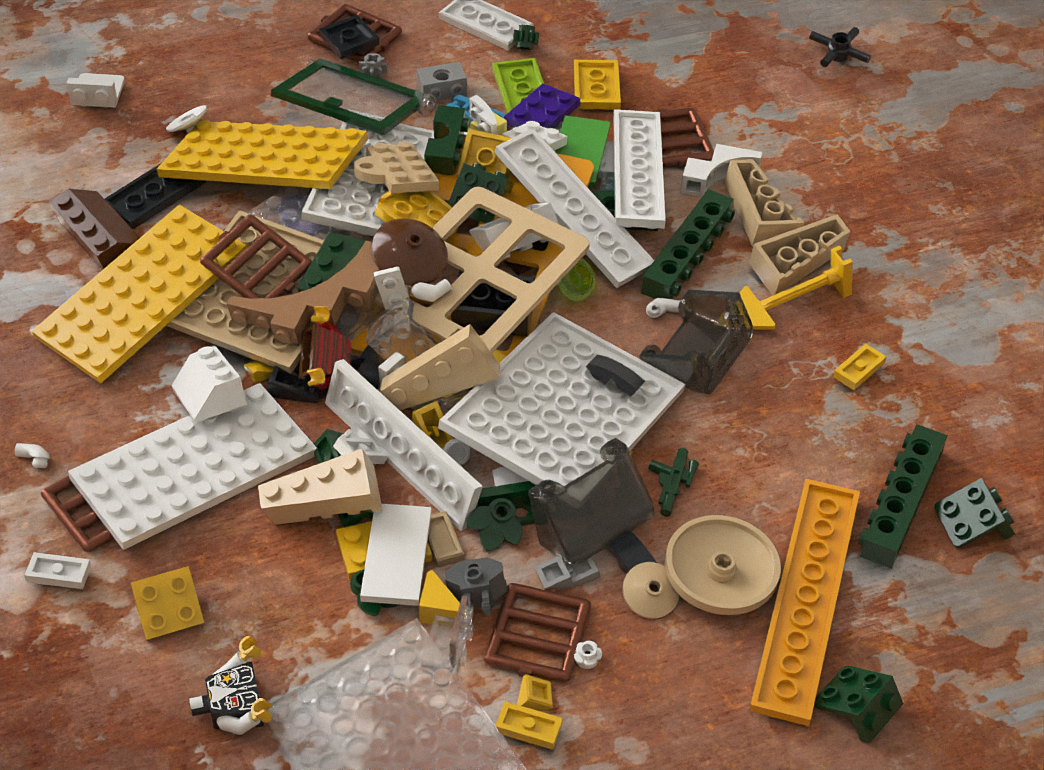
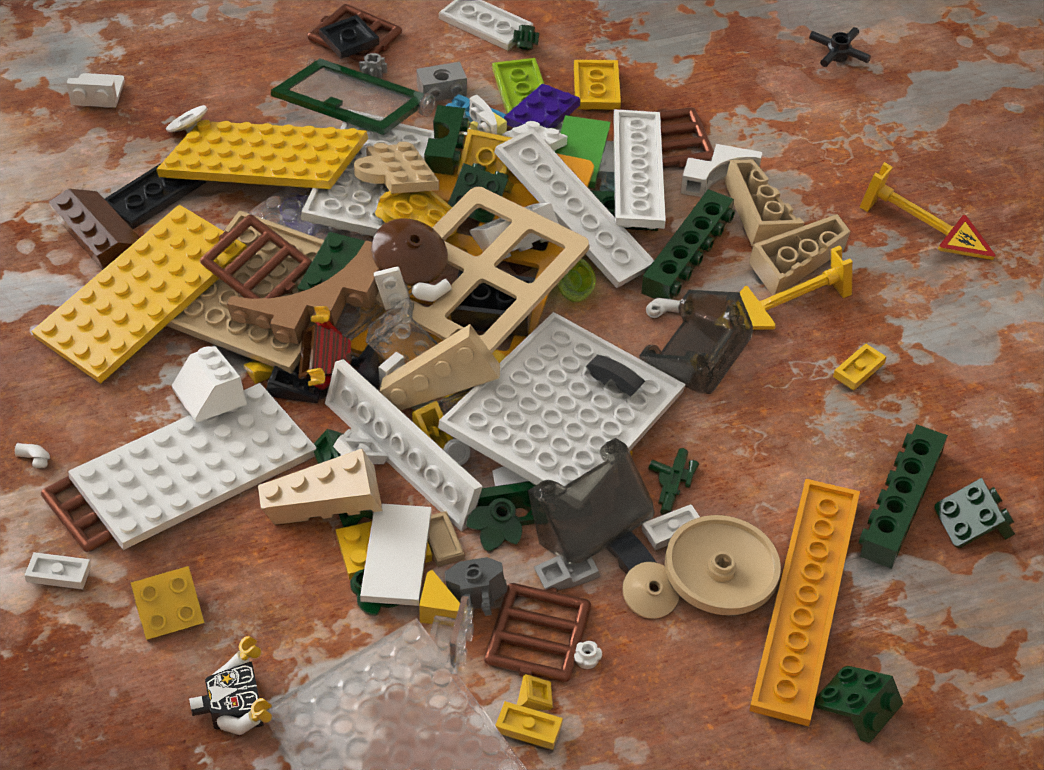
none -> white plate [642,504,700,550]
none -> yellow piece [860,162,996,260]

